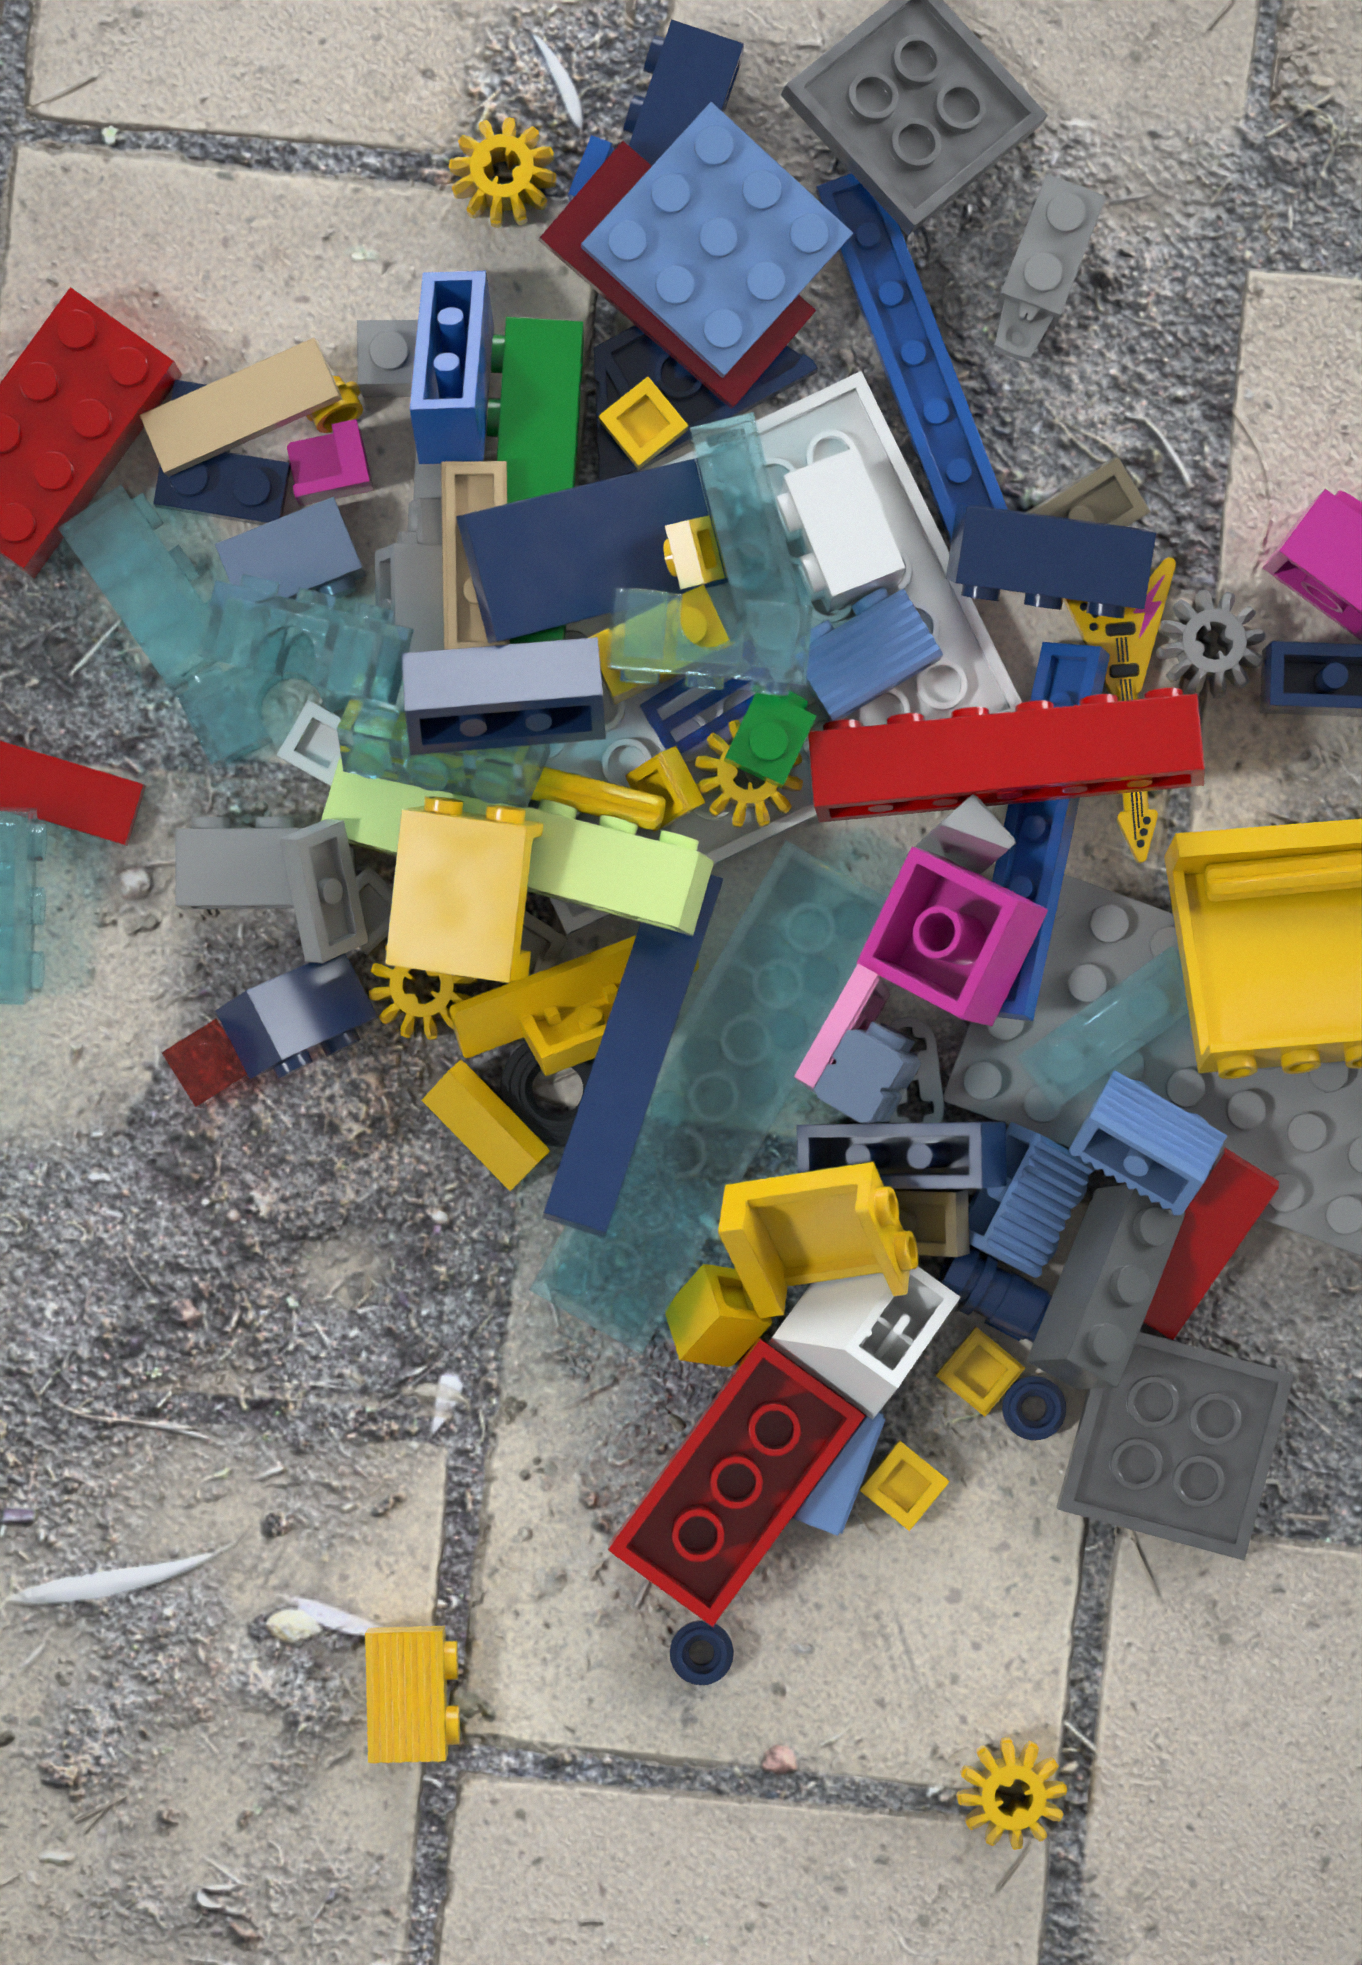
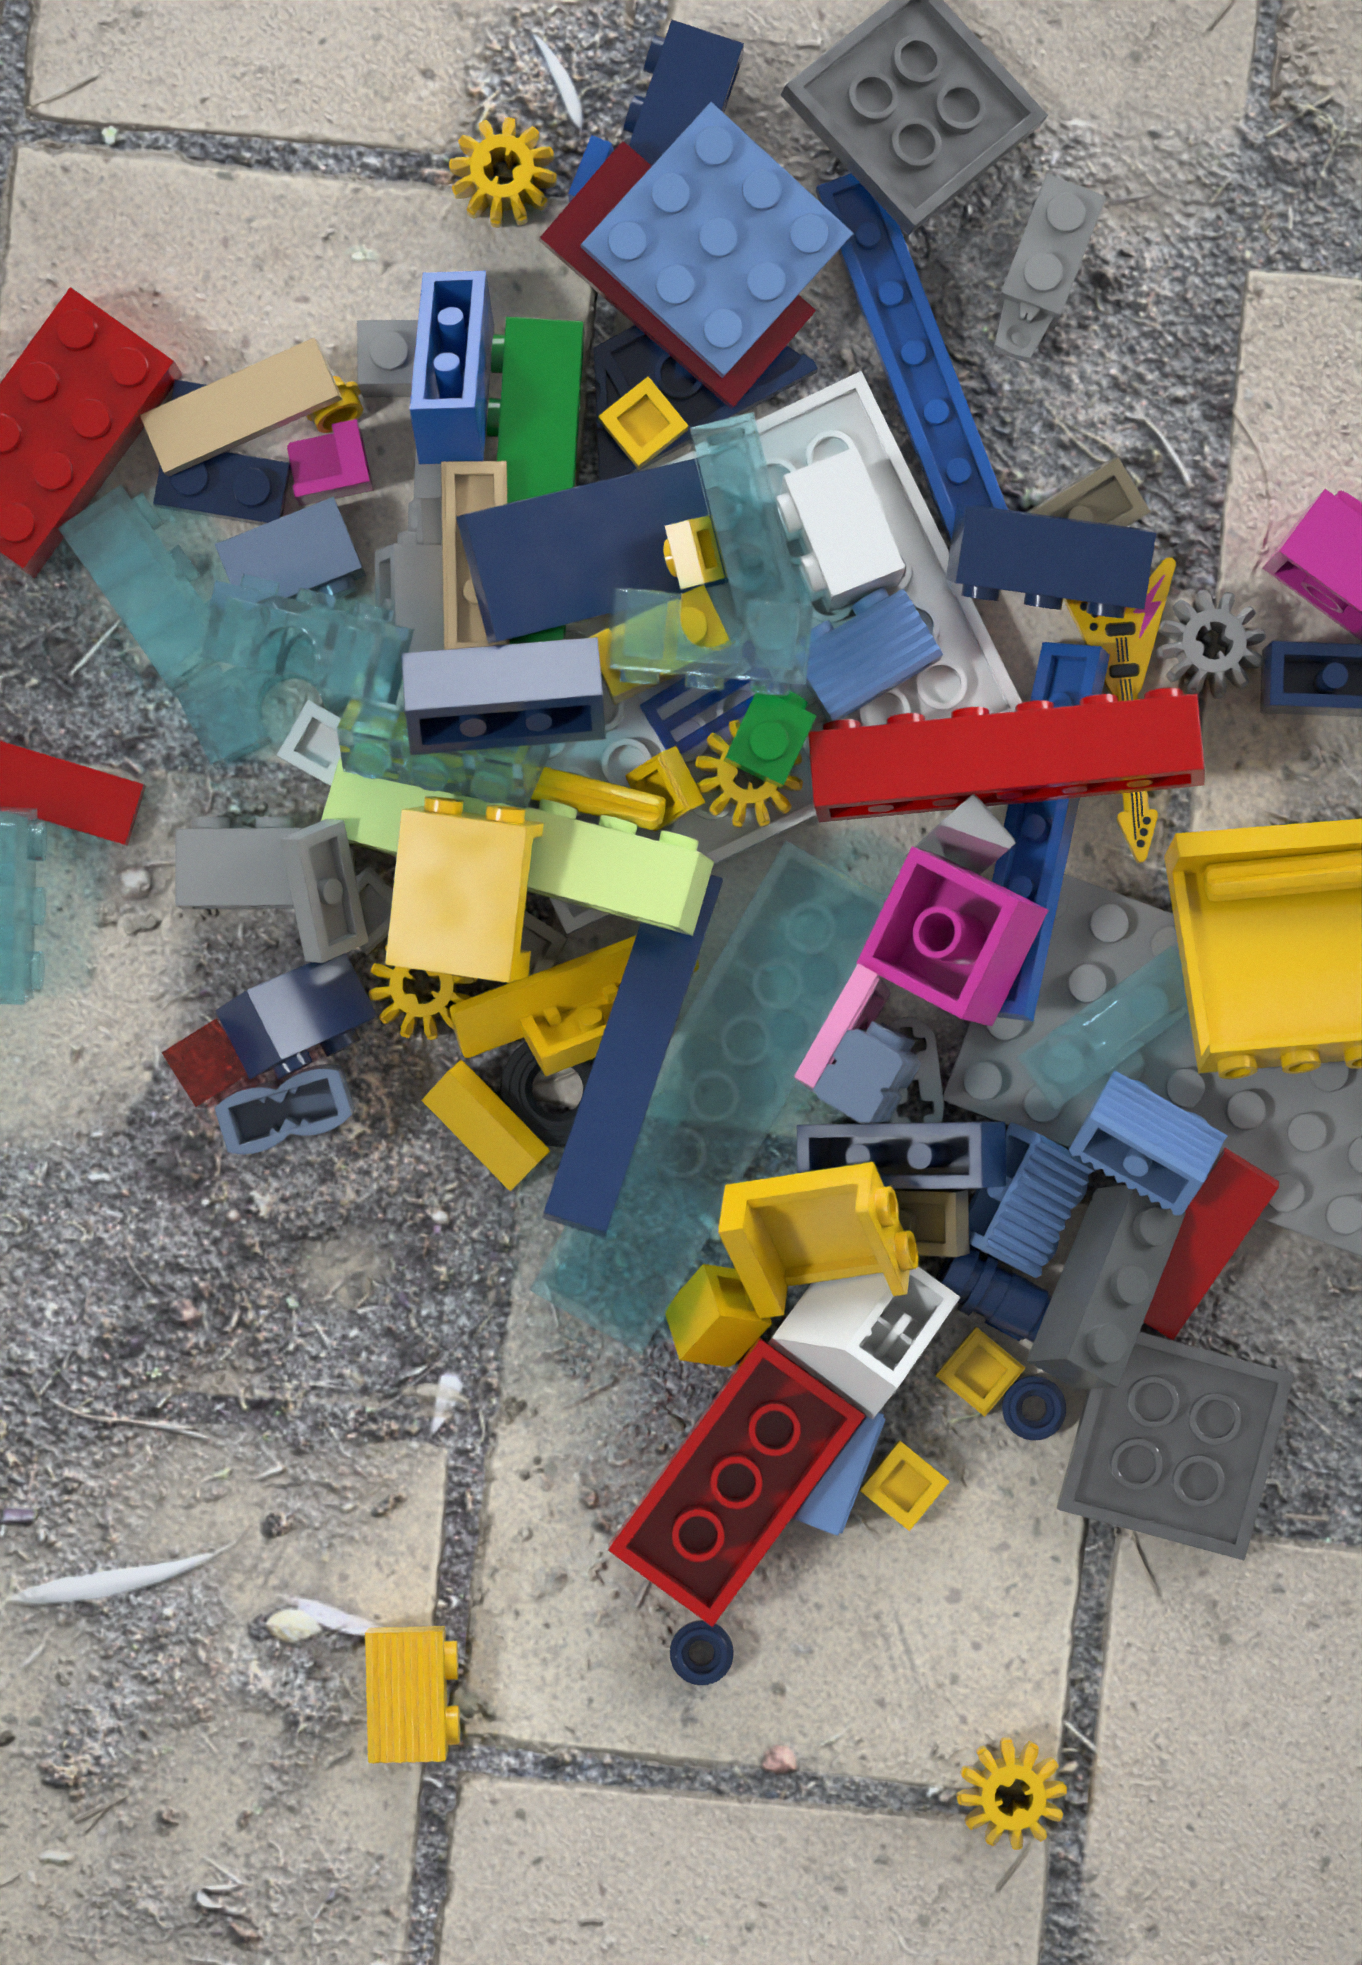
none -> sand blue brick [215,1064,355,1154]

